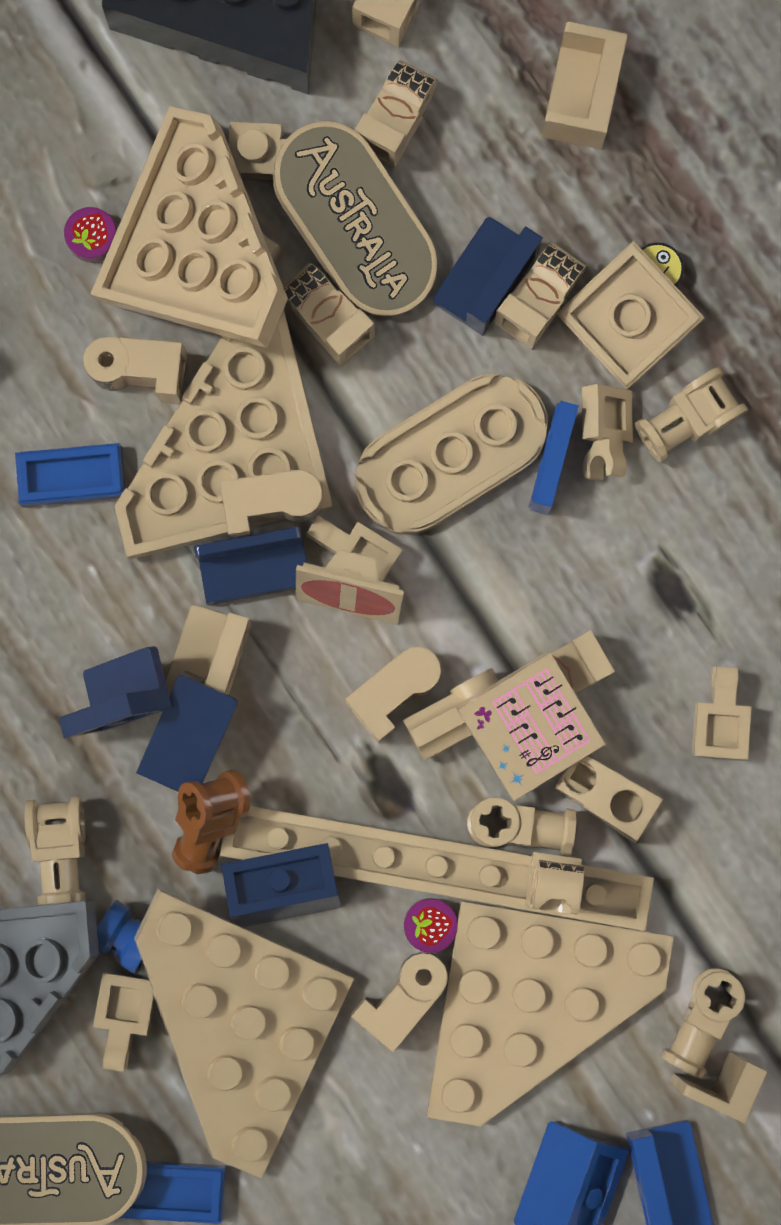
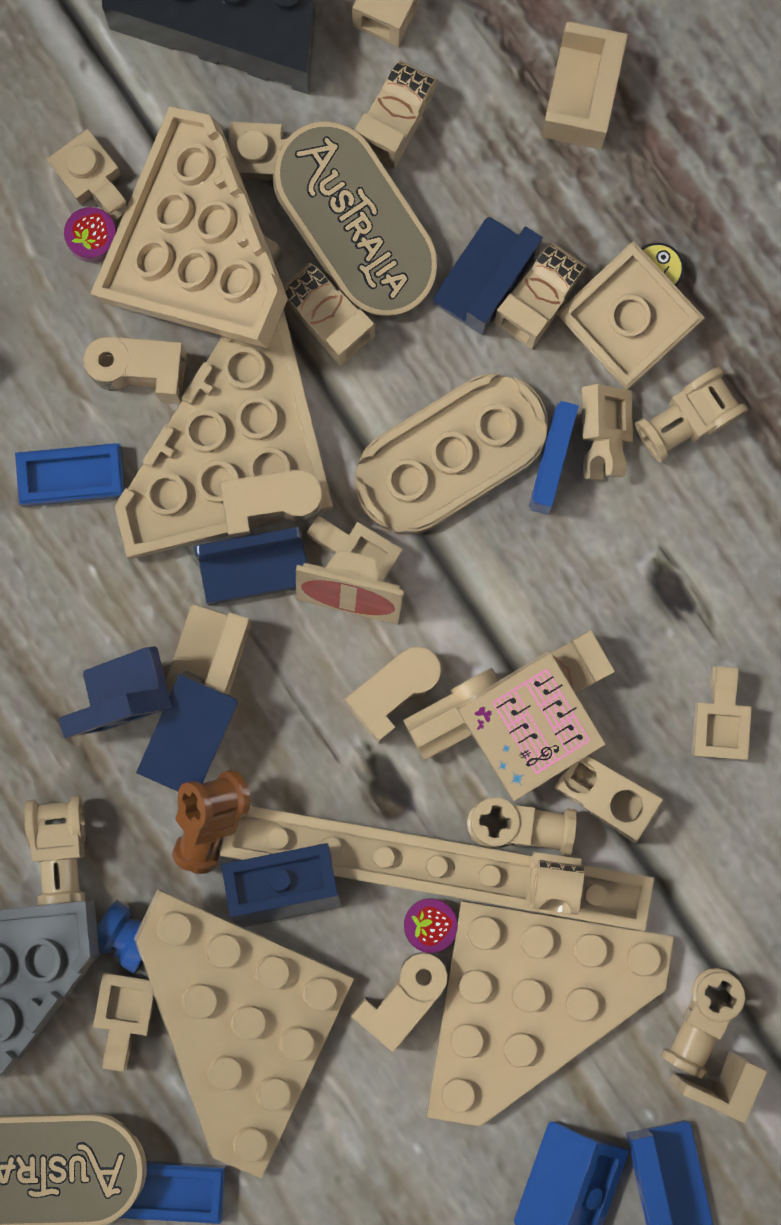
none -> tan plate [46,129,127,223]

